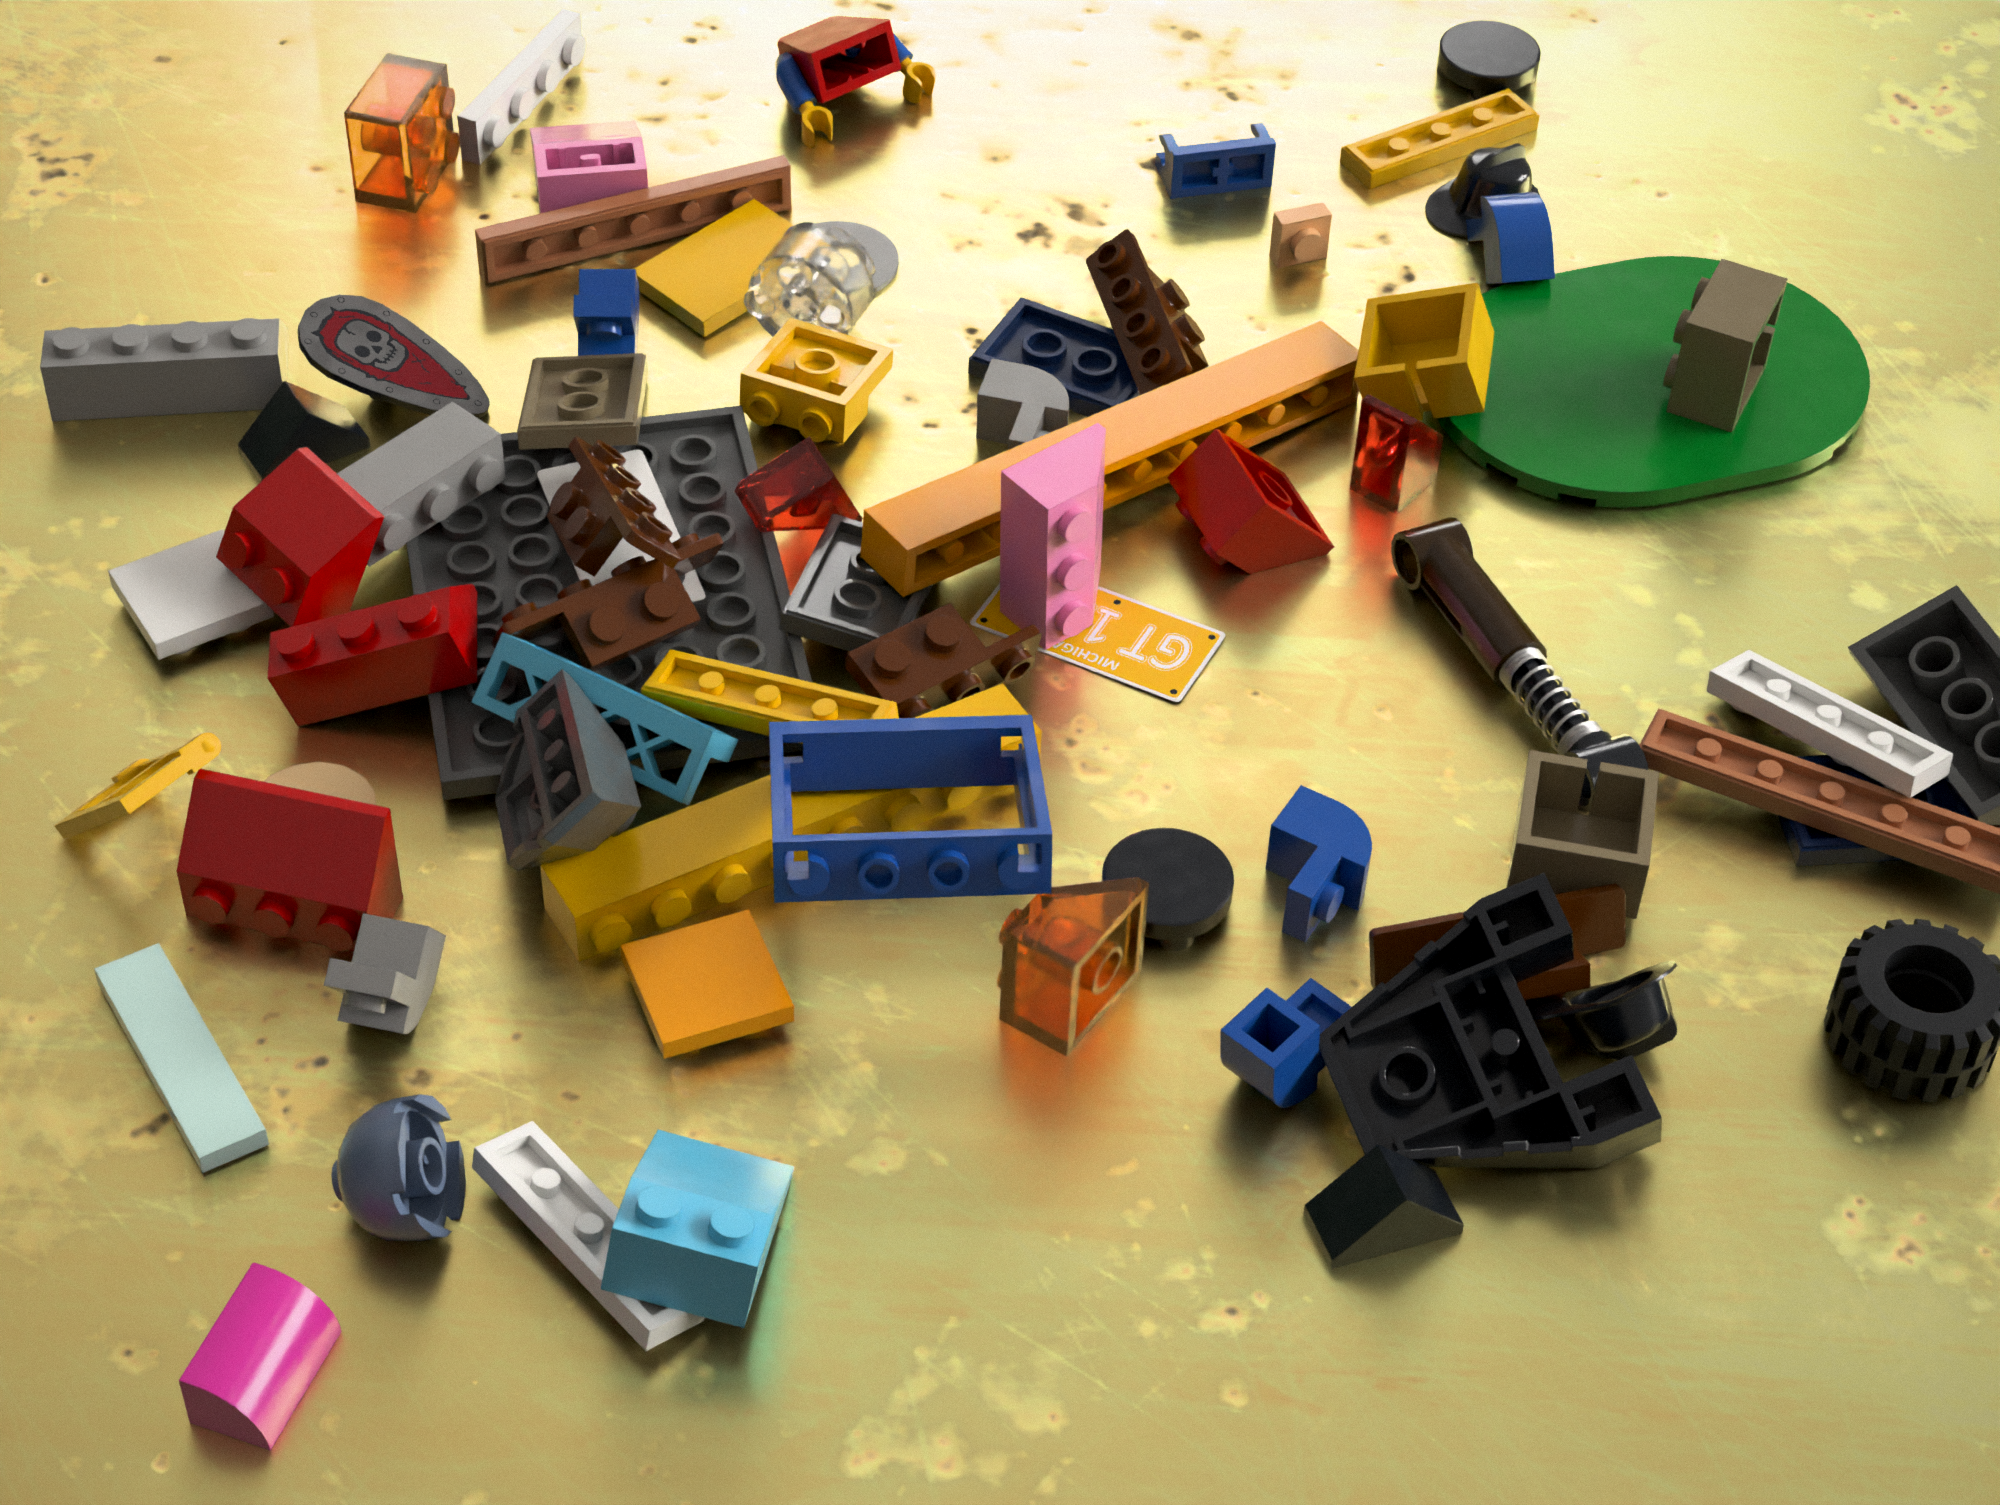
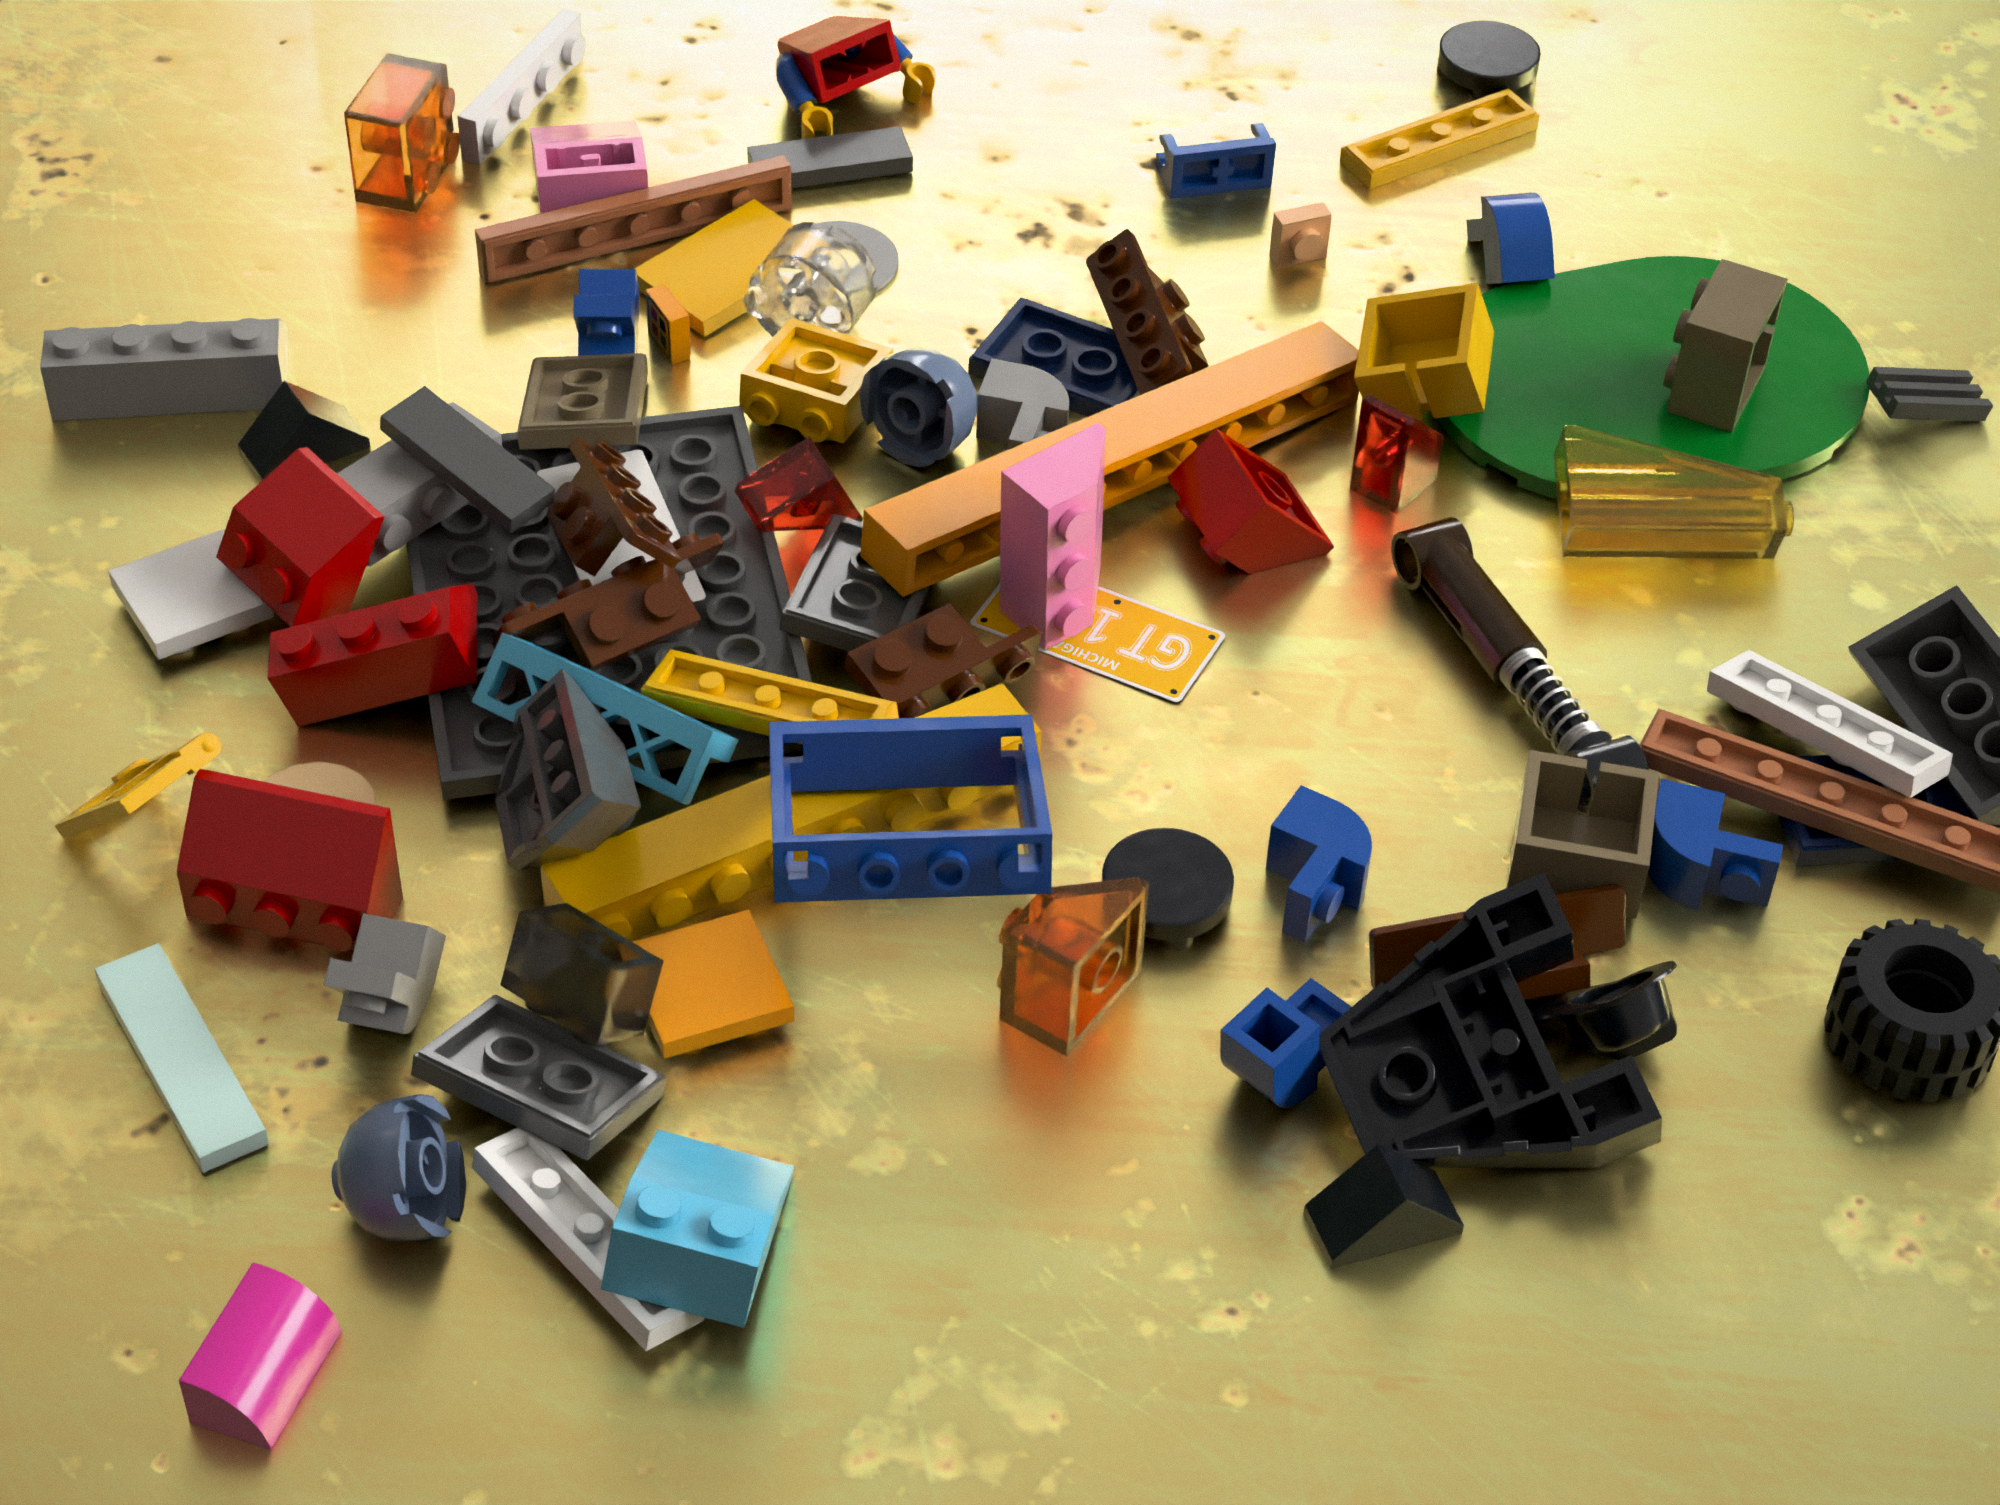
shield [297,294,490,419] -> none
black piece [1425,143,1541,237] -> none
none -> dark grey tile [380,386,555,534]
none -> dark grey tile [411,995,667,1161]
none -> clear smoke brick [500,903,664,1047]
none -> light orange tile [646,284,691,365]
none -> tile [747,126,914,189]
none -> sand blue cylinder [859,346,978,467]
none -> clear yellow slope [1553,425,1794,559]
none -> blue brick [1648,779,1783,910]
none -> dark grey tile [1866,367,1993,422]

